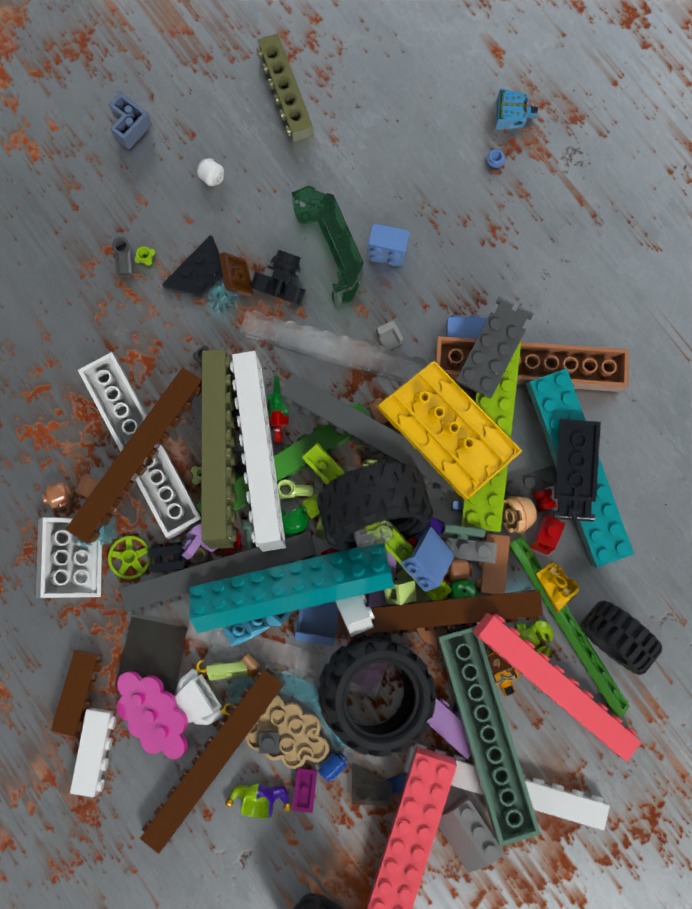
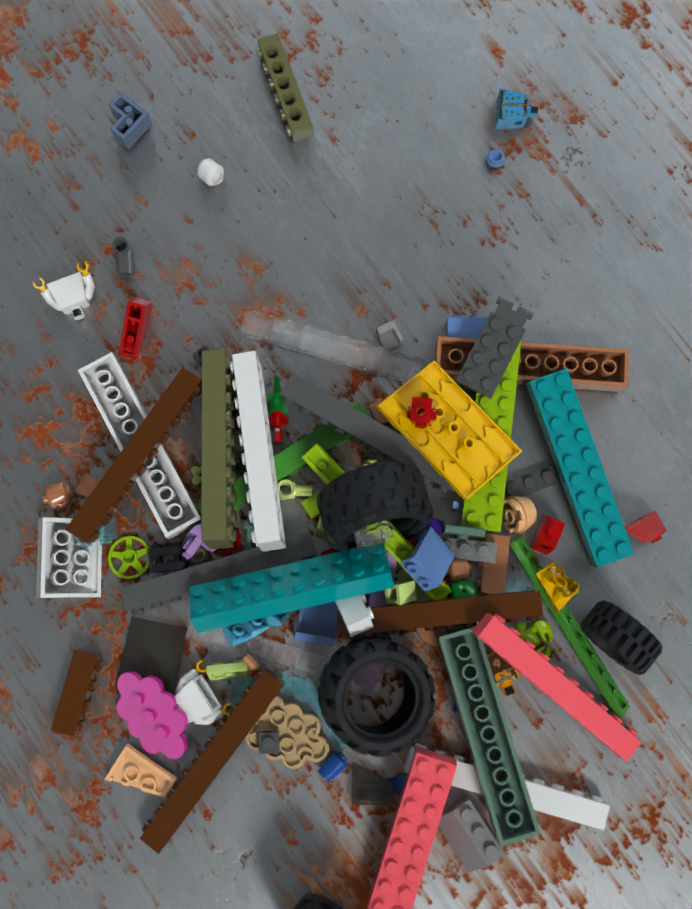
white brick [70,708,116,797] -> none
lime plate [134,246,155,266] -> none
black wing [162,235,223,298] -> none
clear light blue gear [207,281,239,314] -> none
reddish brown tile [219,252,253,297] -> none
piece [225,784,292,819] -> none
black beam [250,250,306,306] -> none
green helmet [281,506,309,535] -> none
clear green windscreen [291,186,364,308] -> none
magenta plate [292,767,318,813] -> none
medium blue brick [367,223,410,266] -> none
lavender brick [427,697,471,759] -> none
red wheel [533,488,557,512] -> none
black hinge [553,419,601,522] -> none
none -> white torso [33,261,95,320]
none -> light nougat wing [104,744,177,797]
none -> red slope [118,297,153,359]
none -> red brick [407,397,437,429]
none -> red slope [625,511,667,544]

